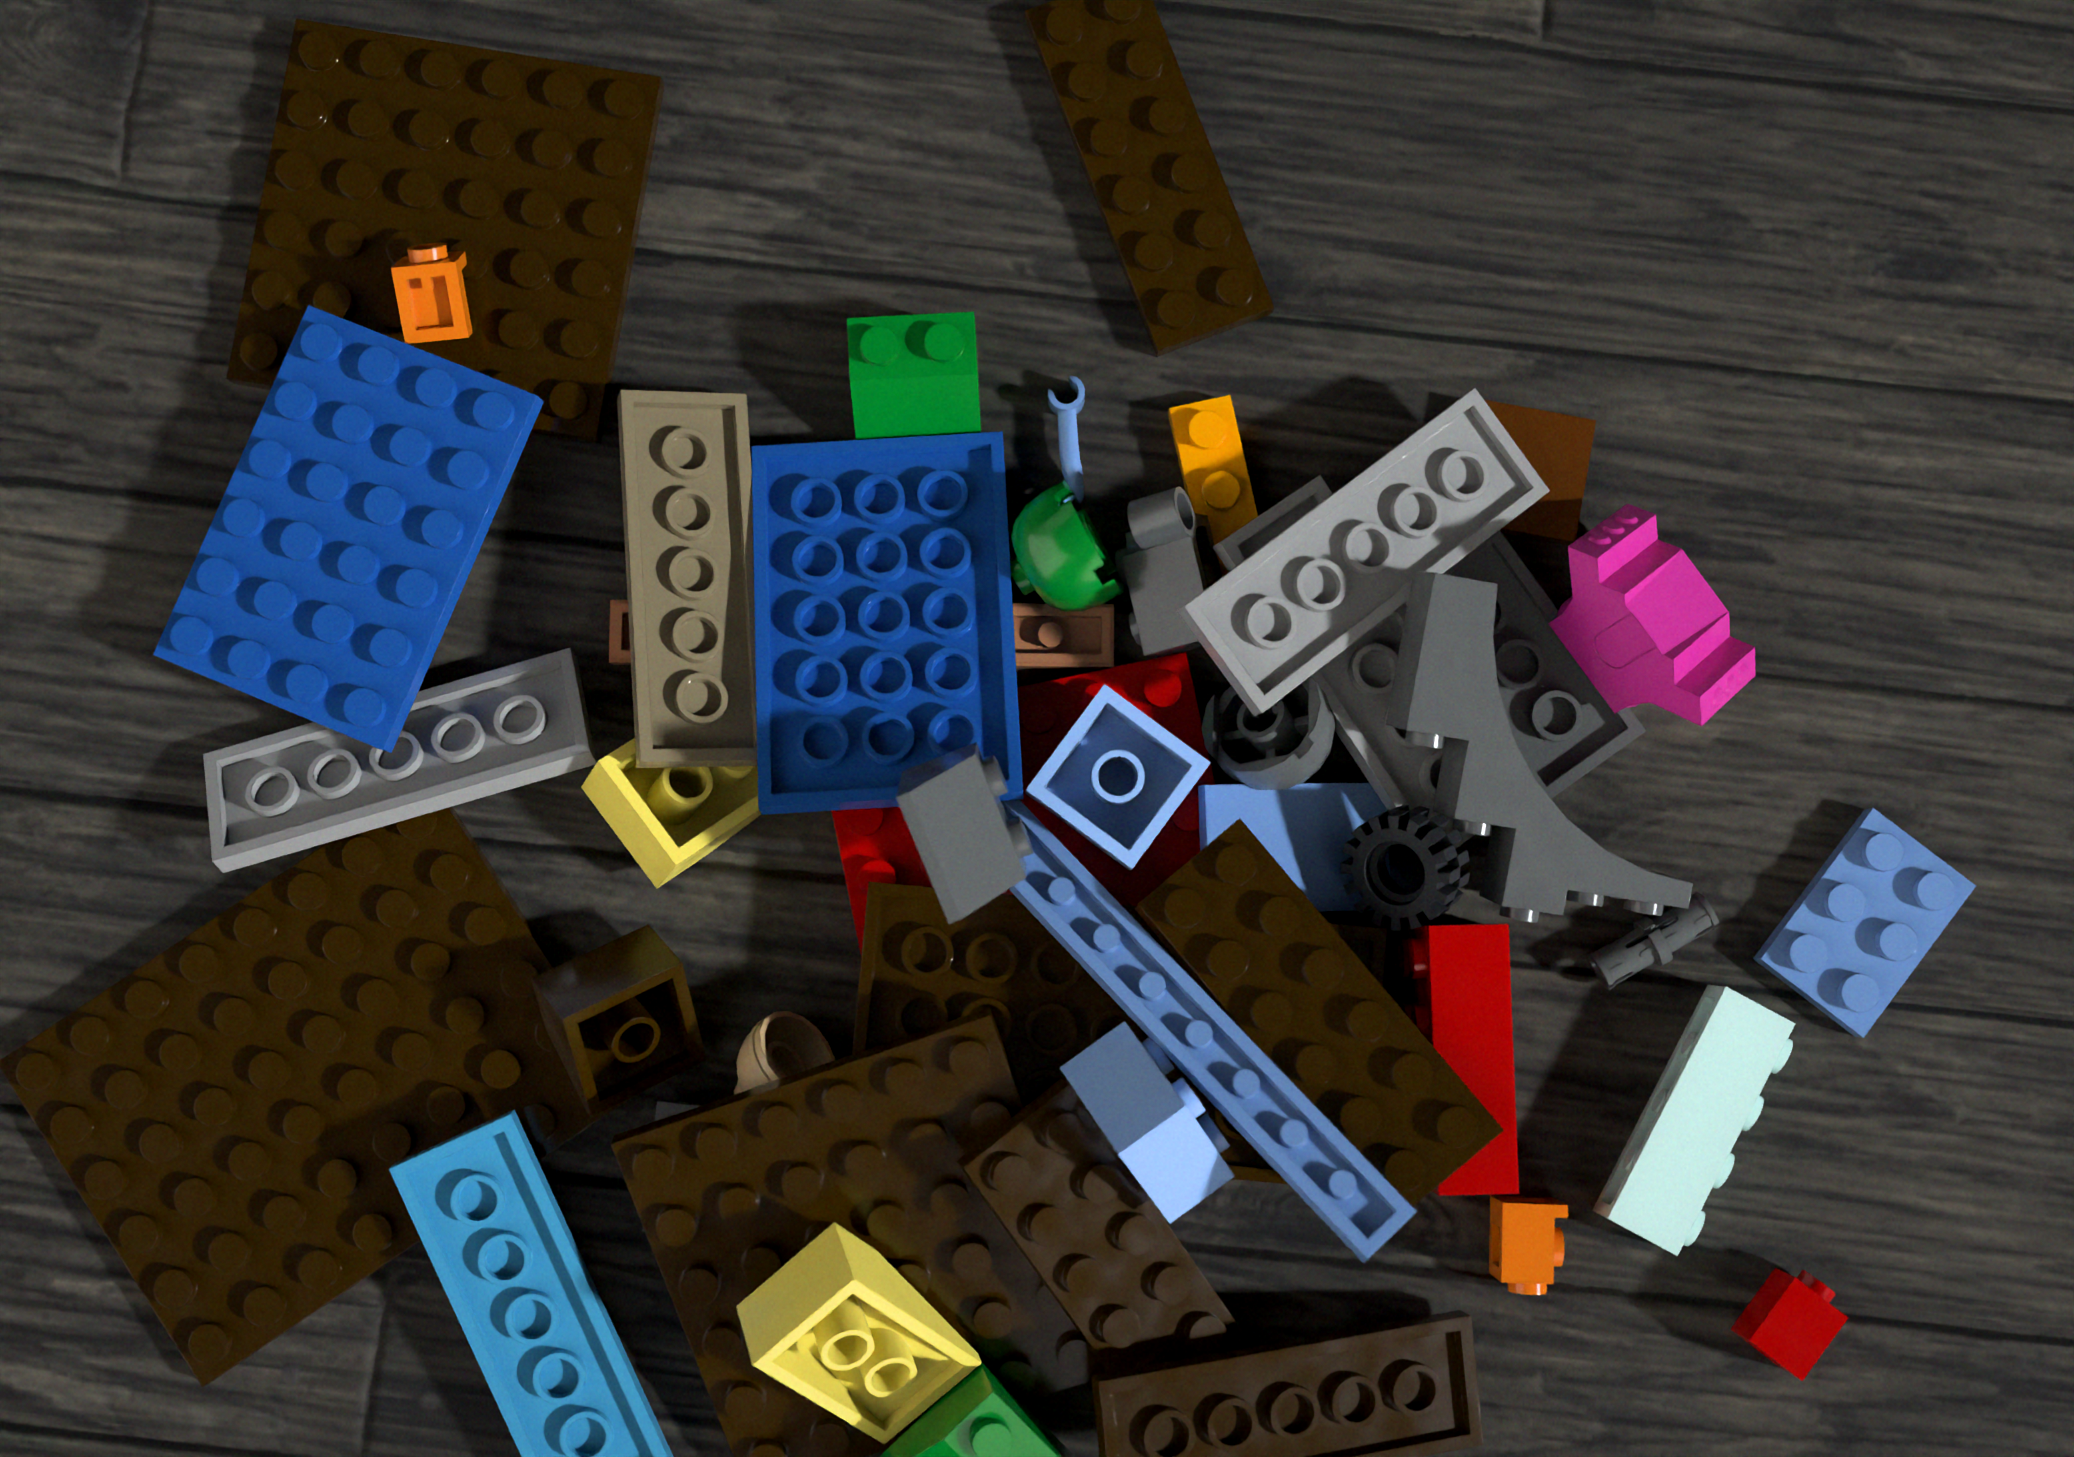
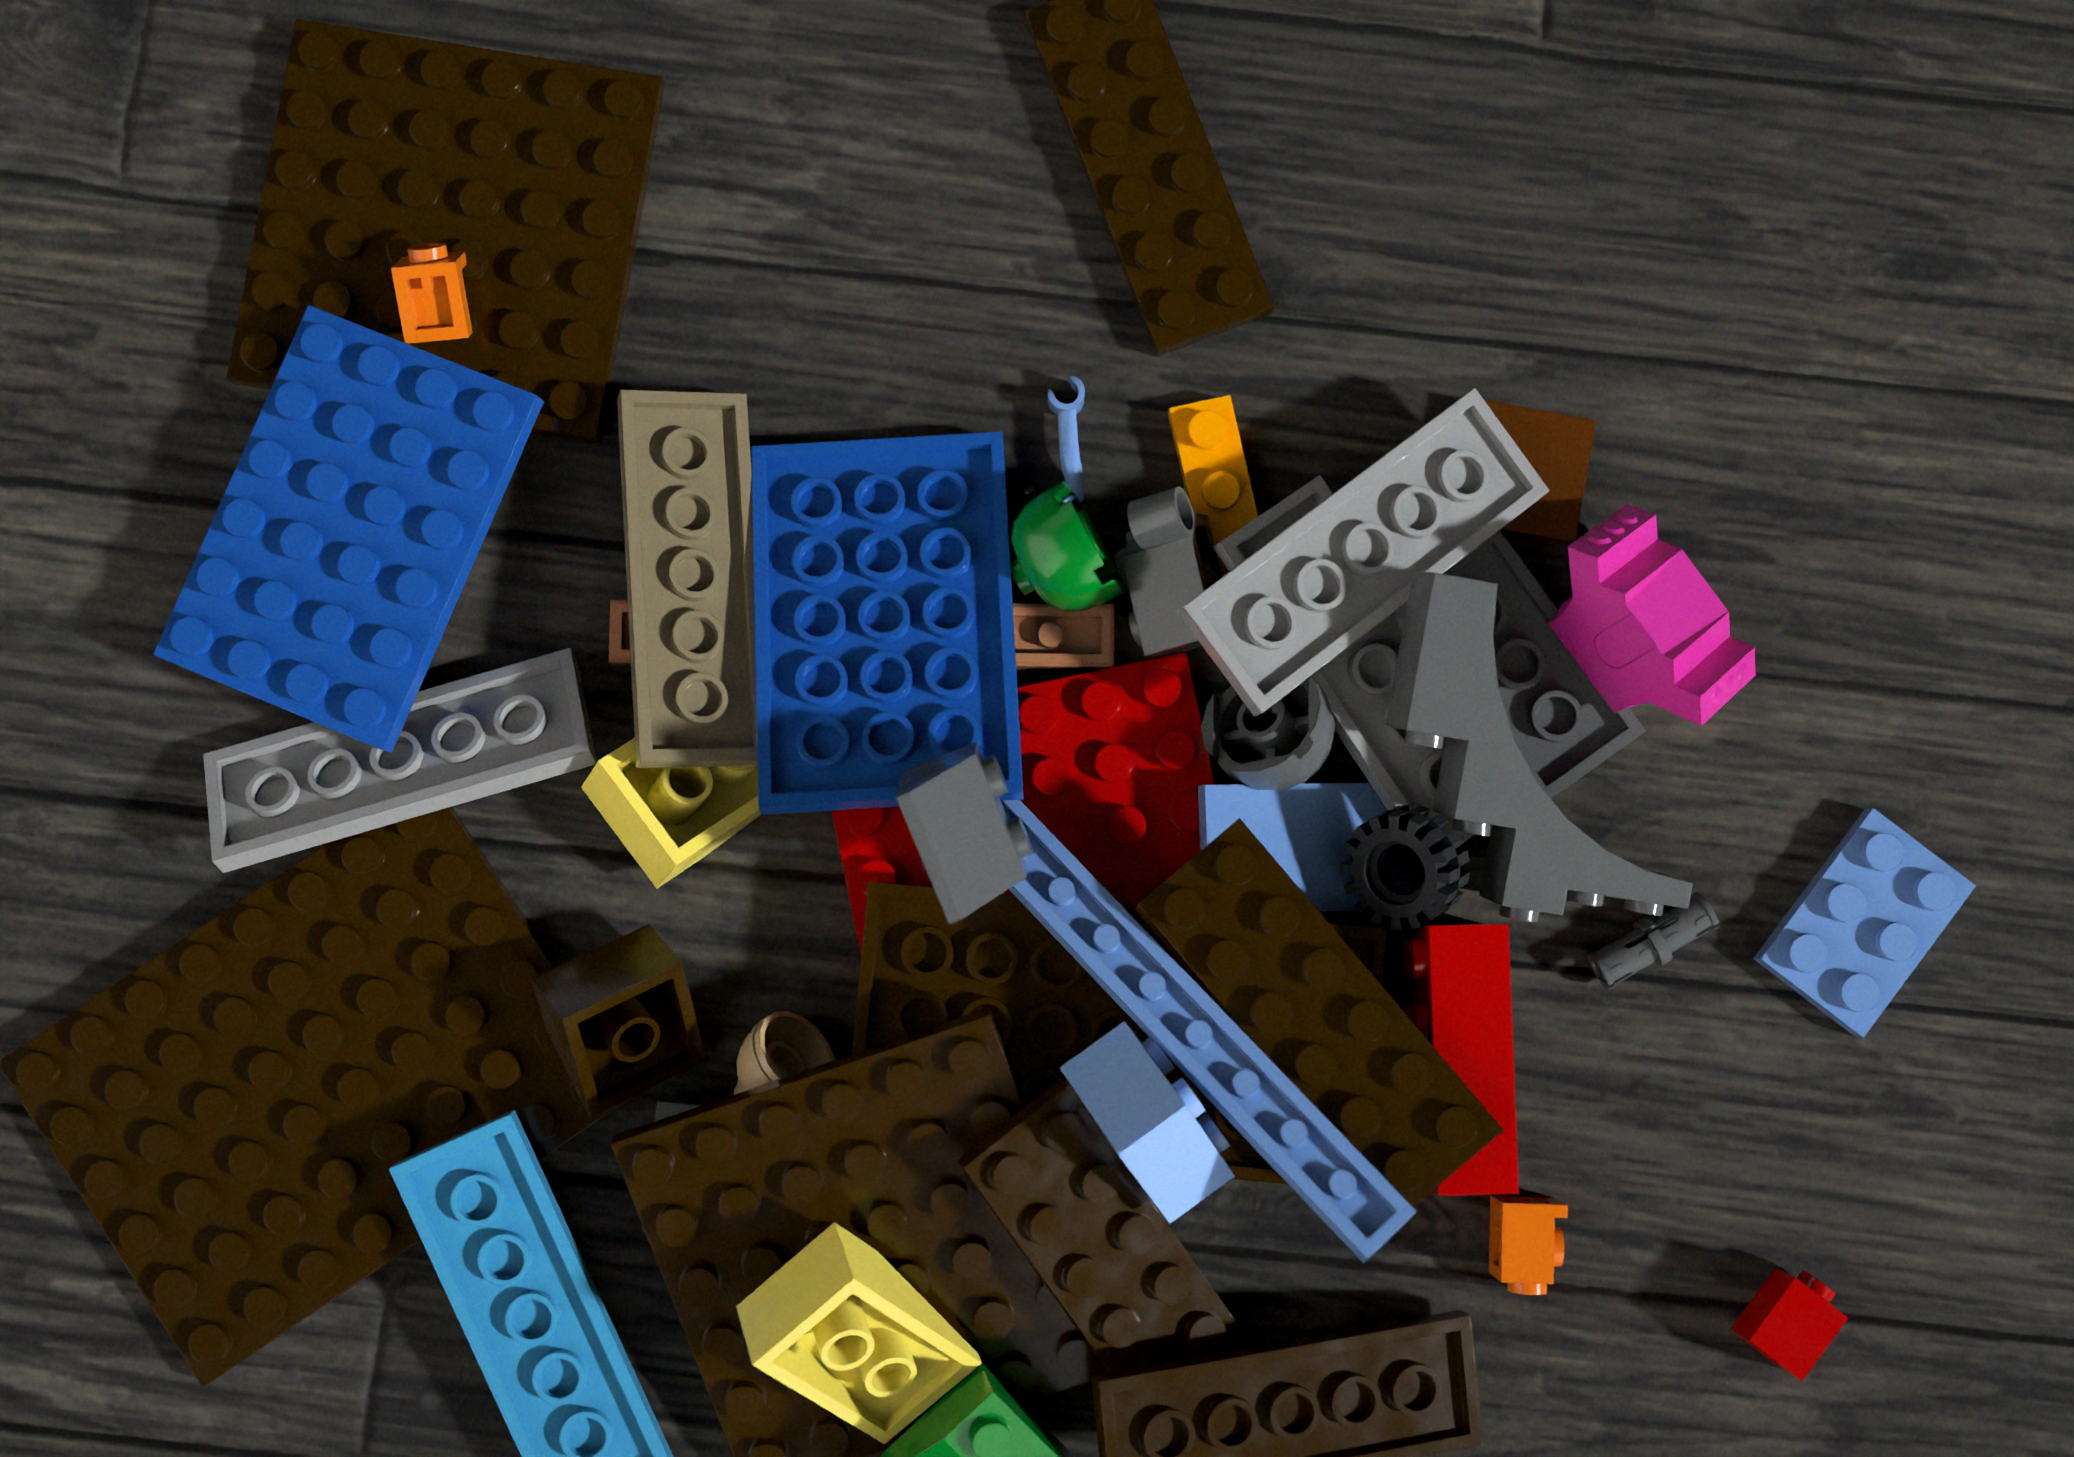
green slope [847,312,981,440] -> none
light blue brick [1025,684,1211,871] -> none
light aqua brick [1592,985,1795,1256] -> none

